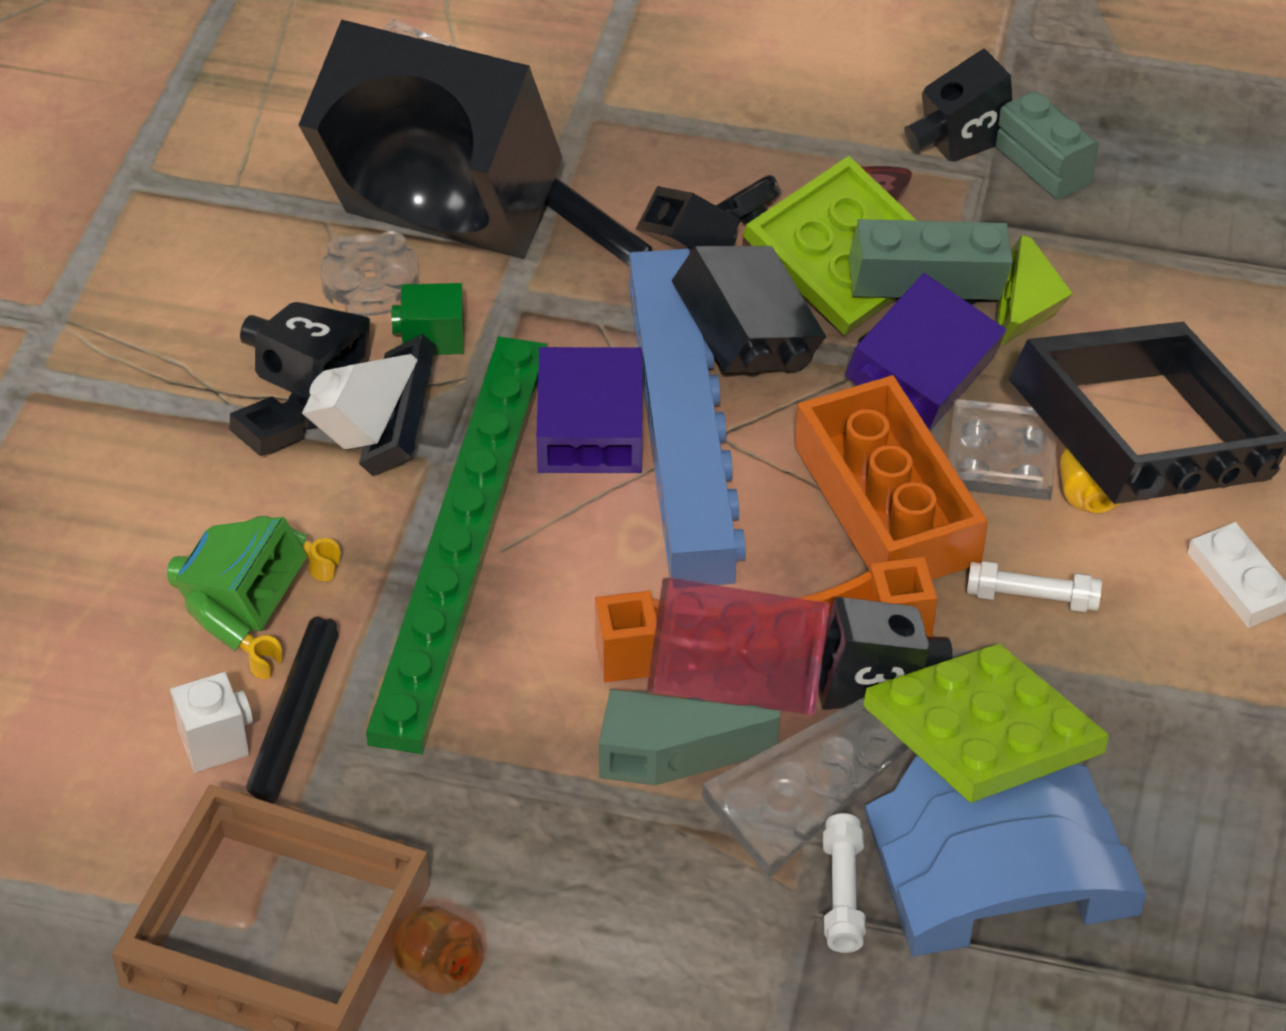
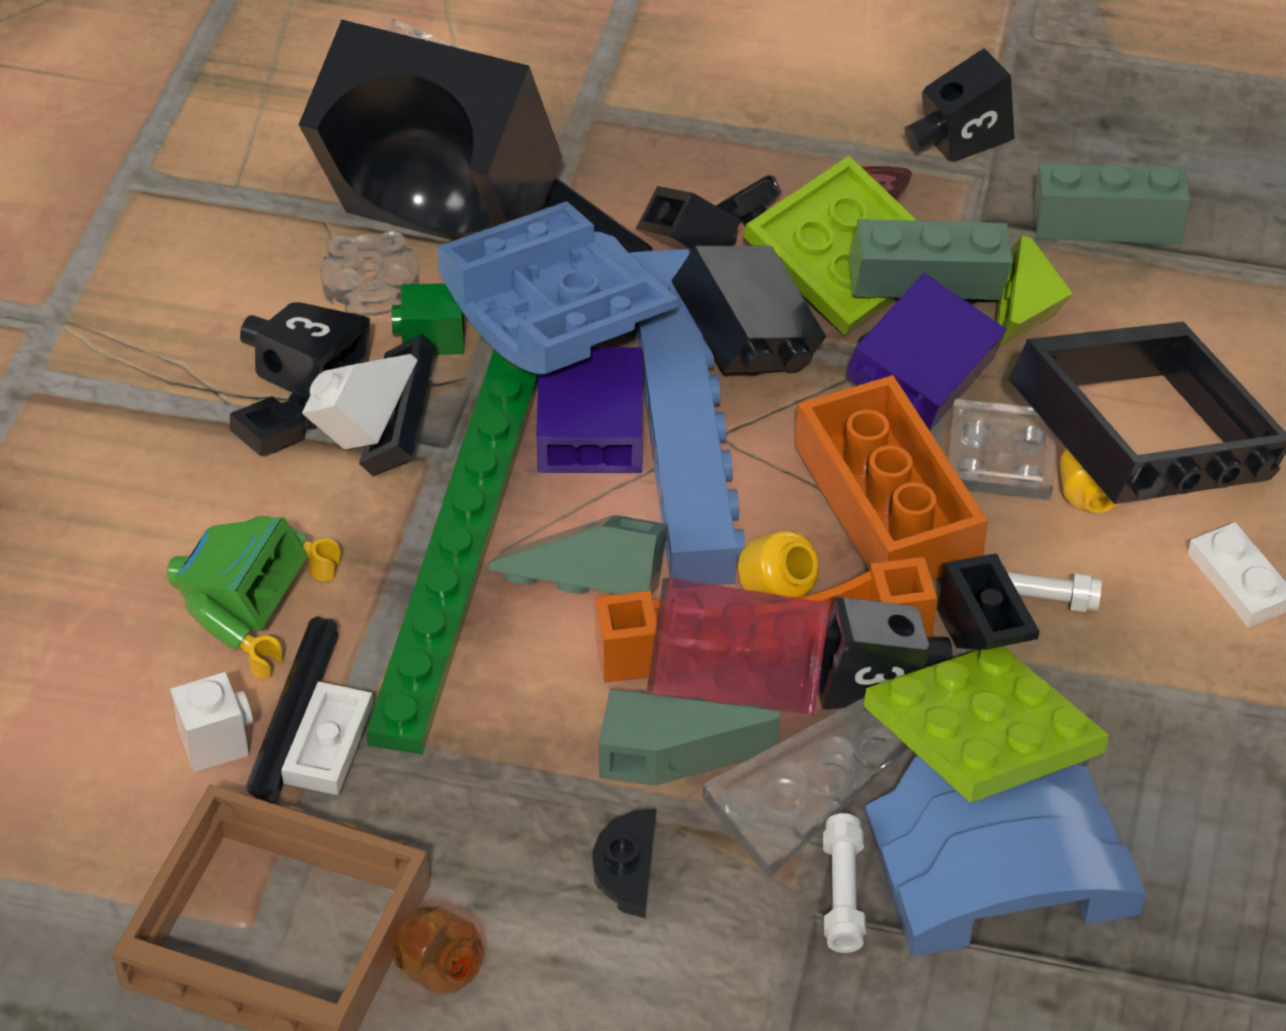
sand green brick [996,91,1099,200] -> none
none -> white plate [281,682,374,795]
none -> medium blue slope [438,201,678,374]
none -> sand green slope [489,515,667,595]
none -> black plate [592,809,656,918]
none -> yellow head [737,530,819,604]
none -> black slope [937,553,1040,650]
none -> sand green brick [1034,163,1190,244]

